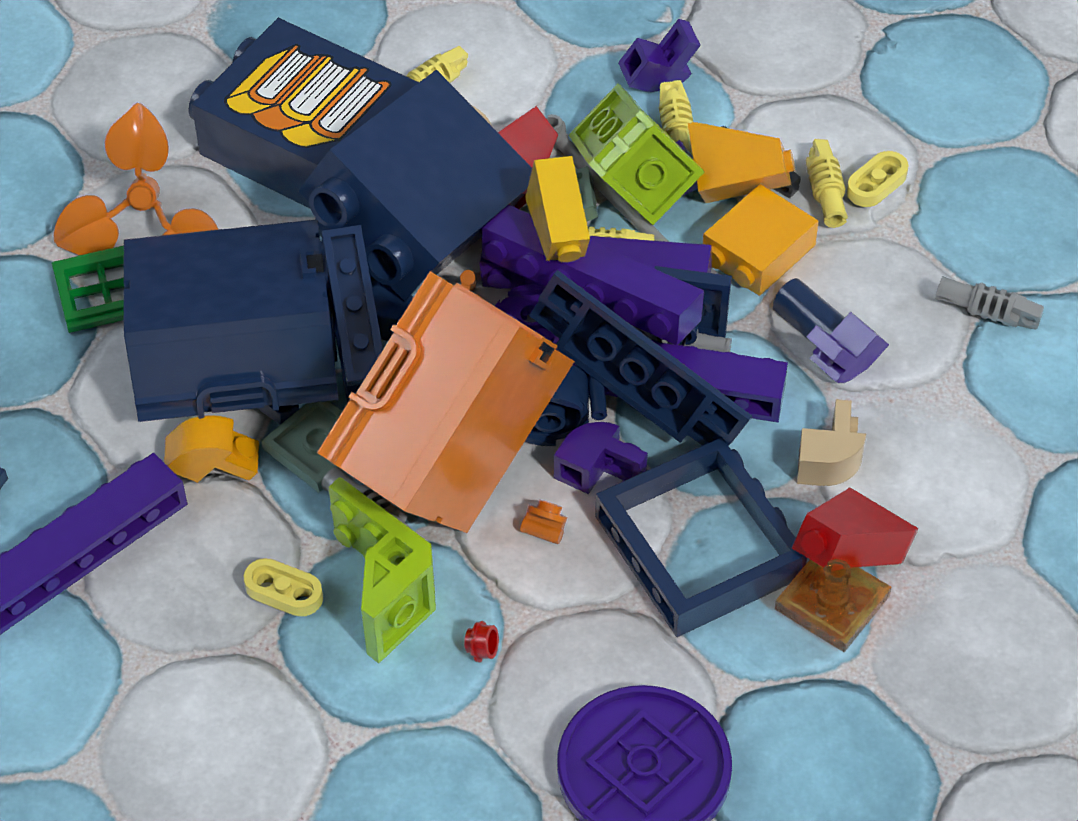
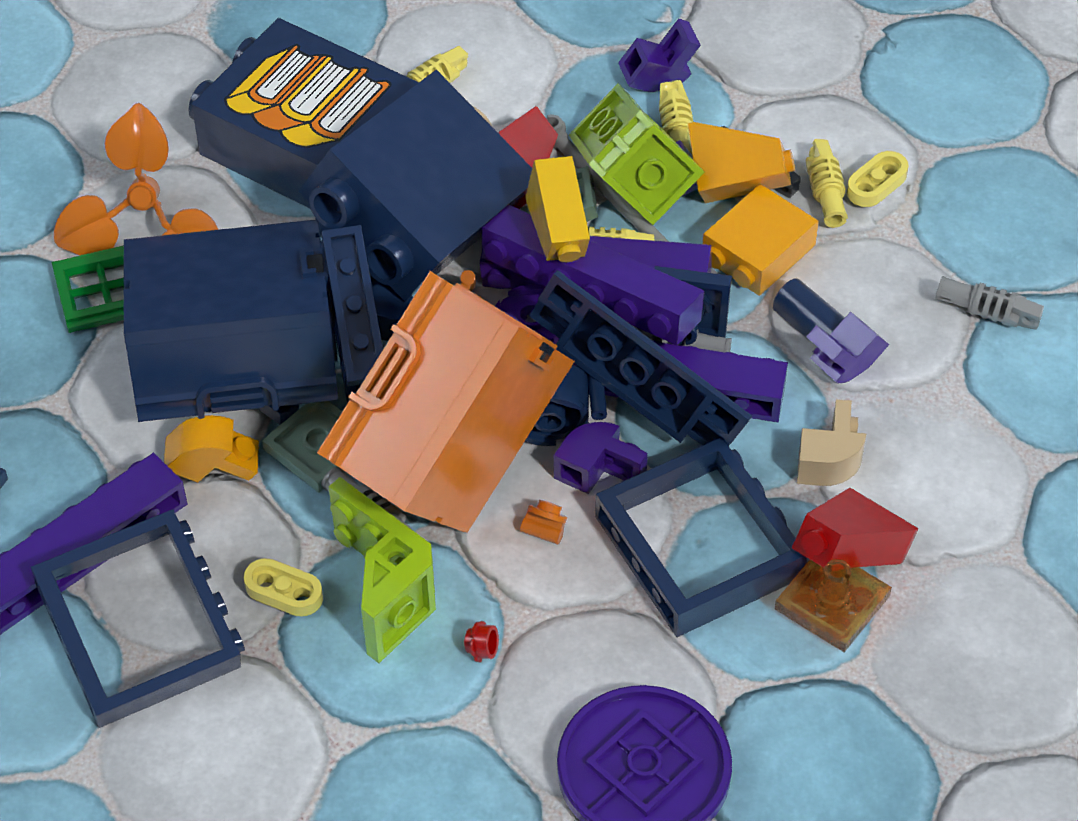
none -> dark blue window [31,509,245,729]

